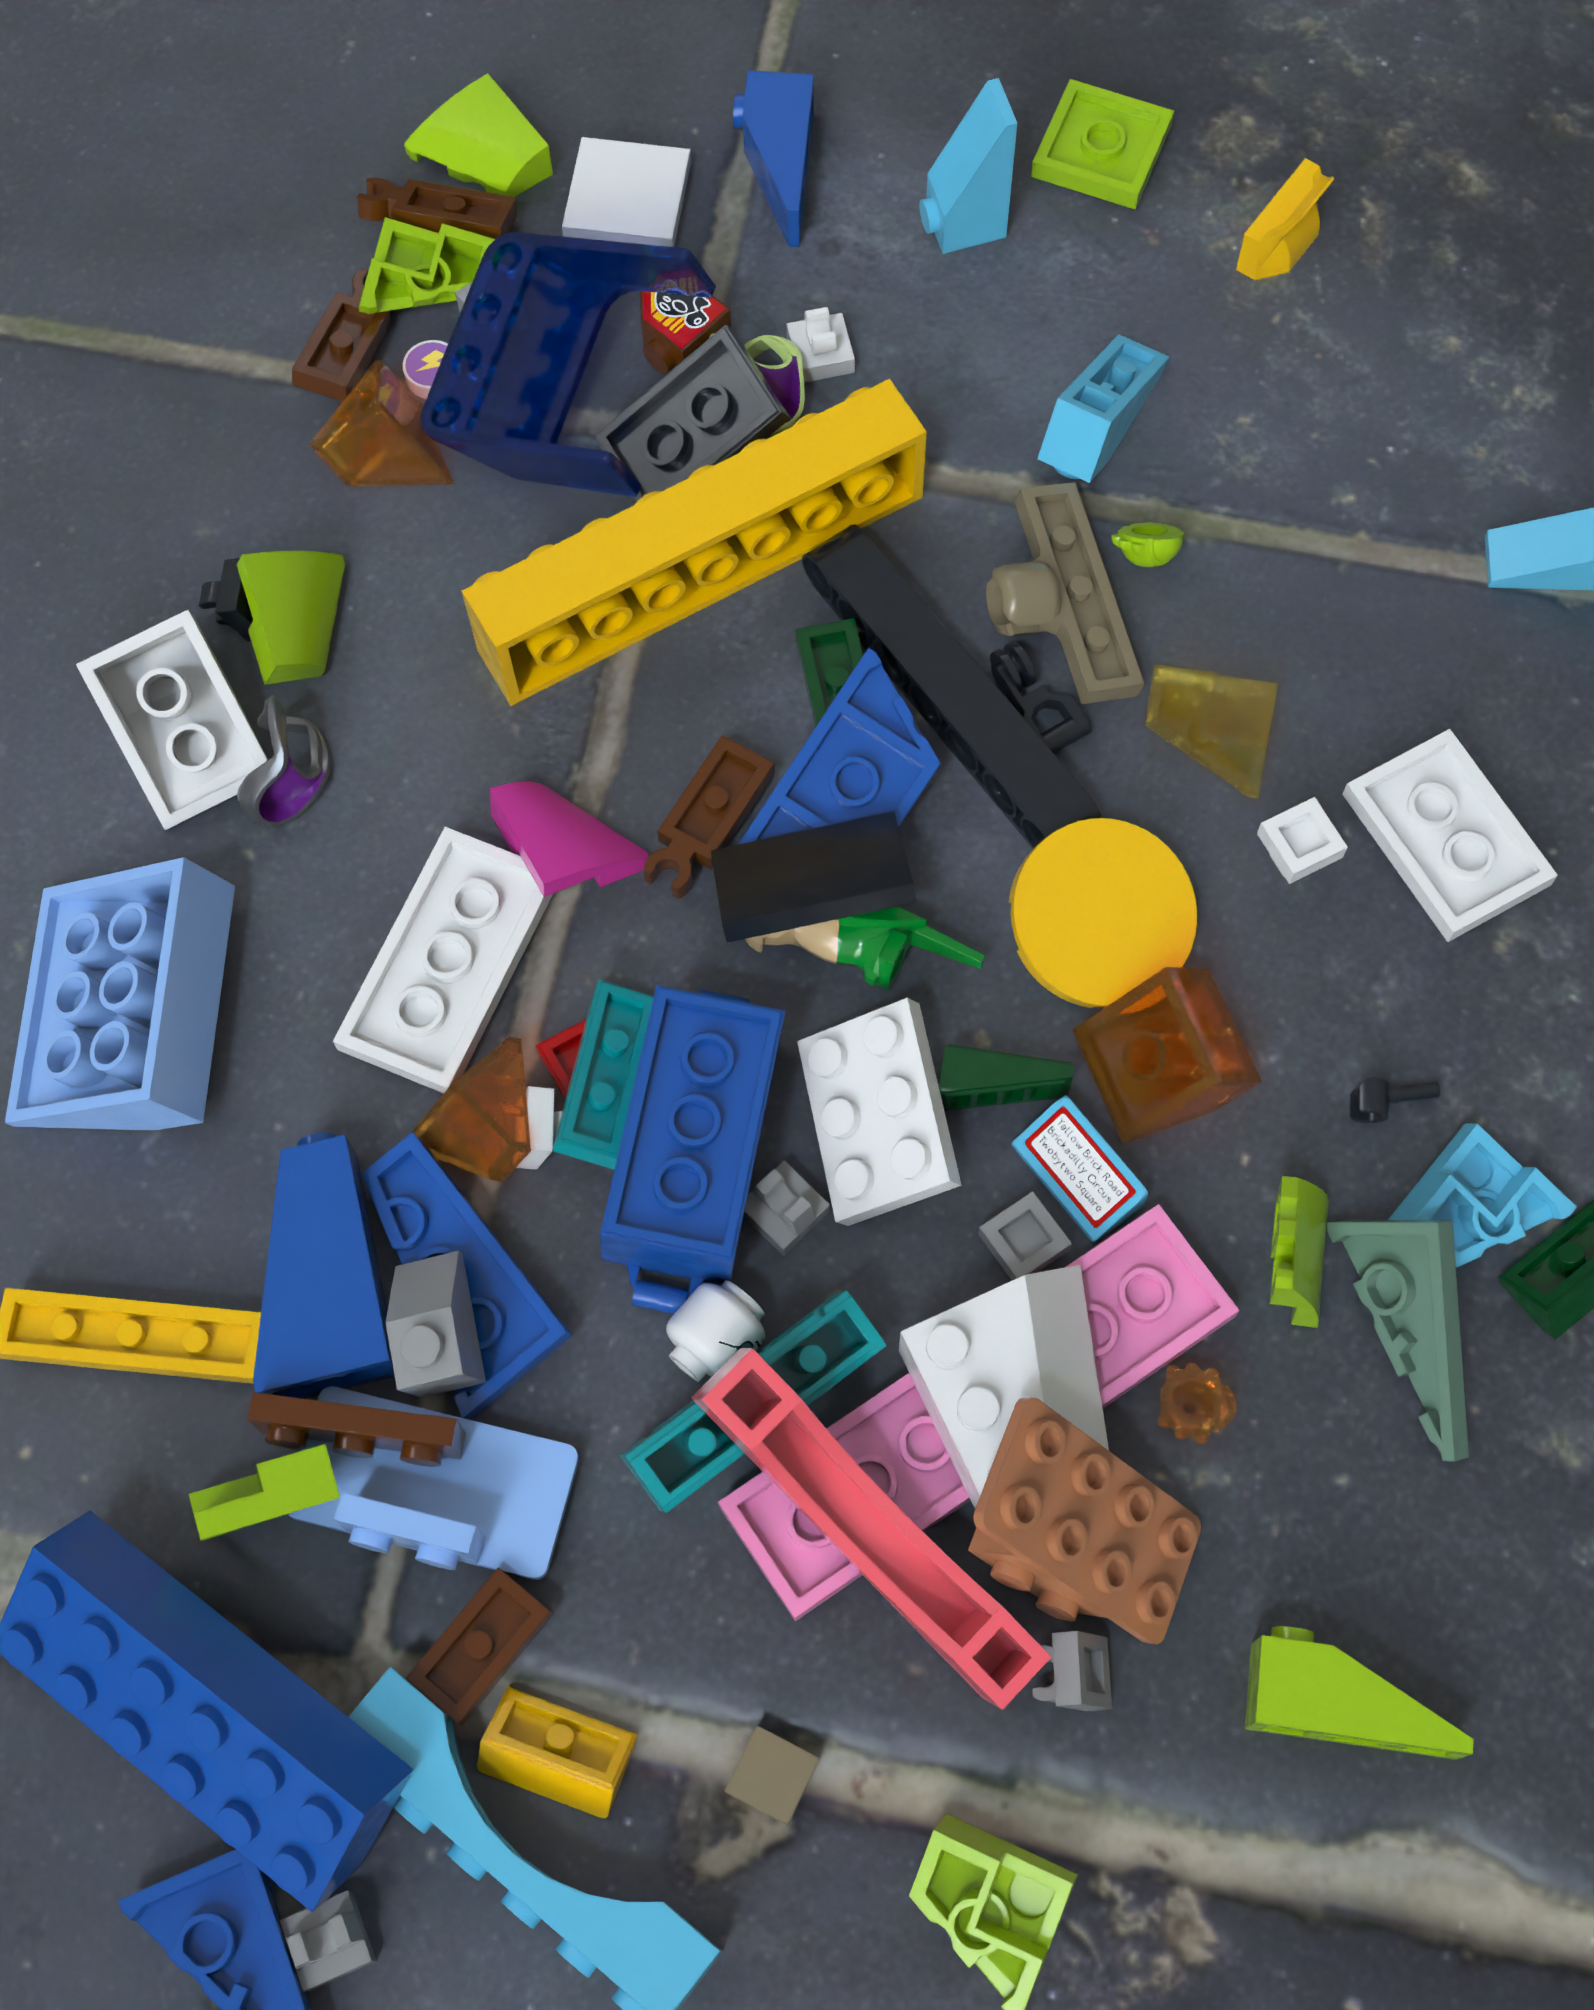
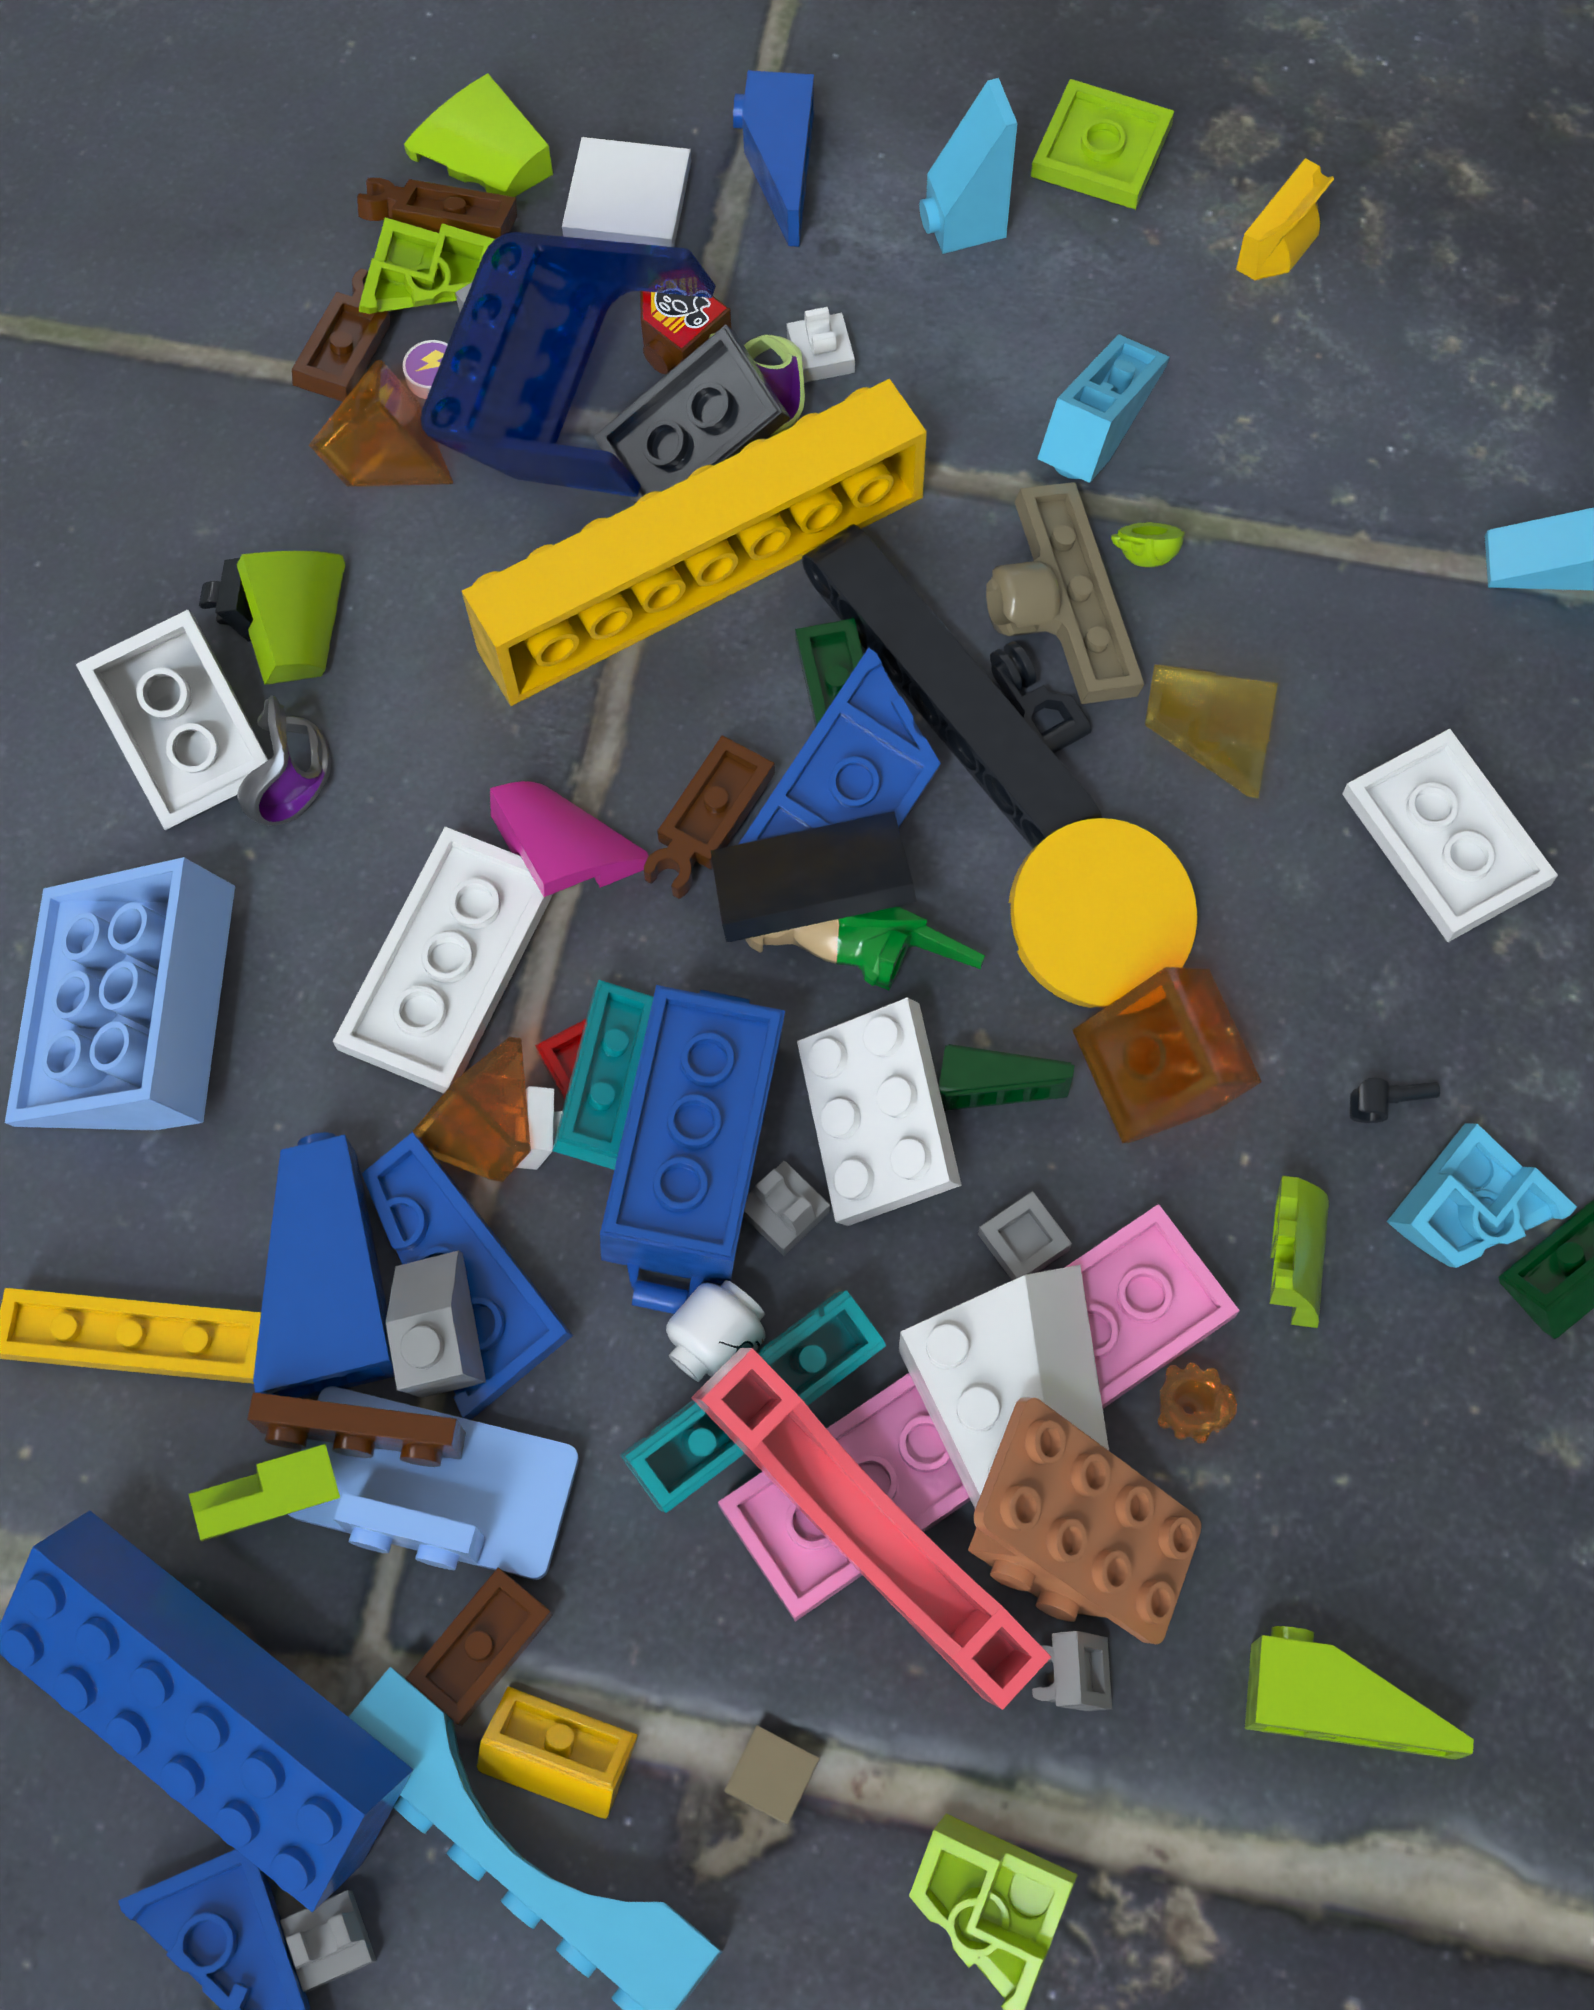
slope [1011,1095,1149,1244] -> none
white tile [1257,797,1348,884] -> none
sand green wing [1327,1220,1469,1462] -> none

